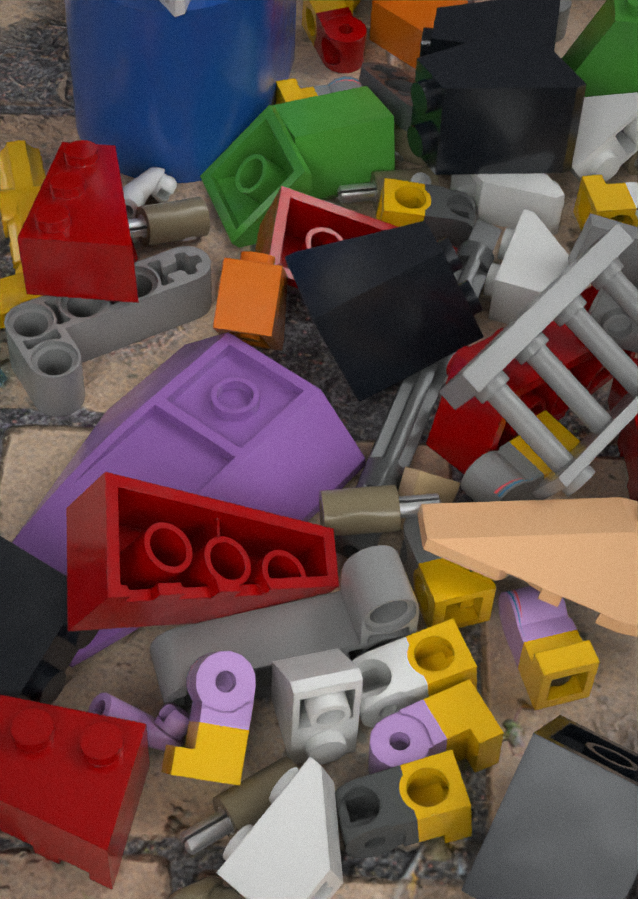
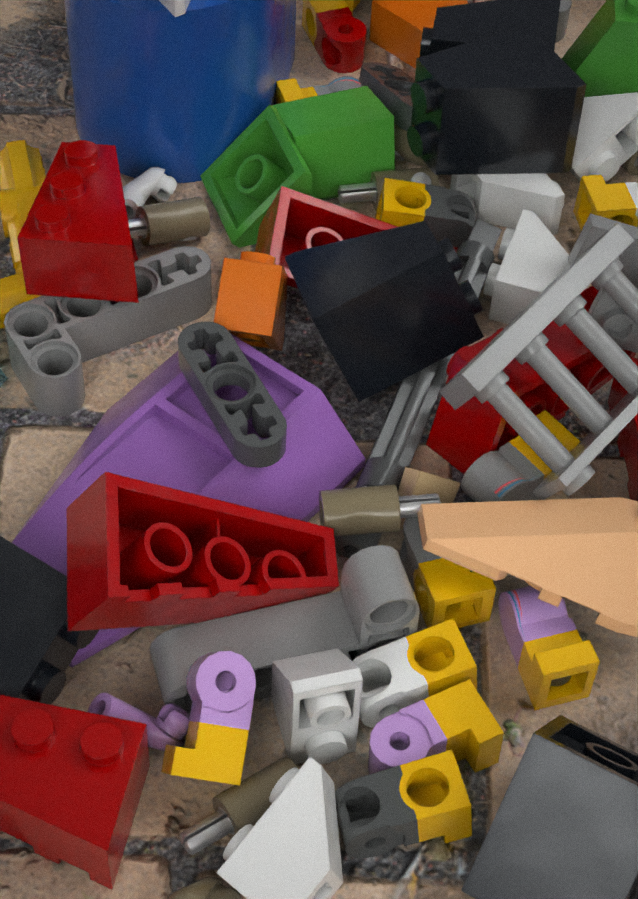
none -> dark grey beam [178,322,287,468]

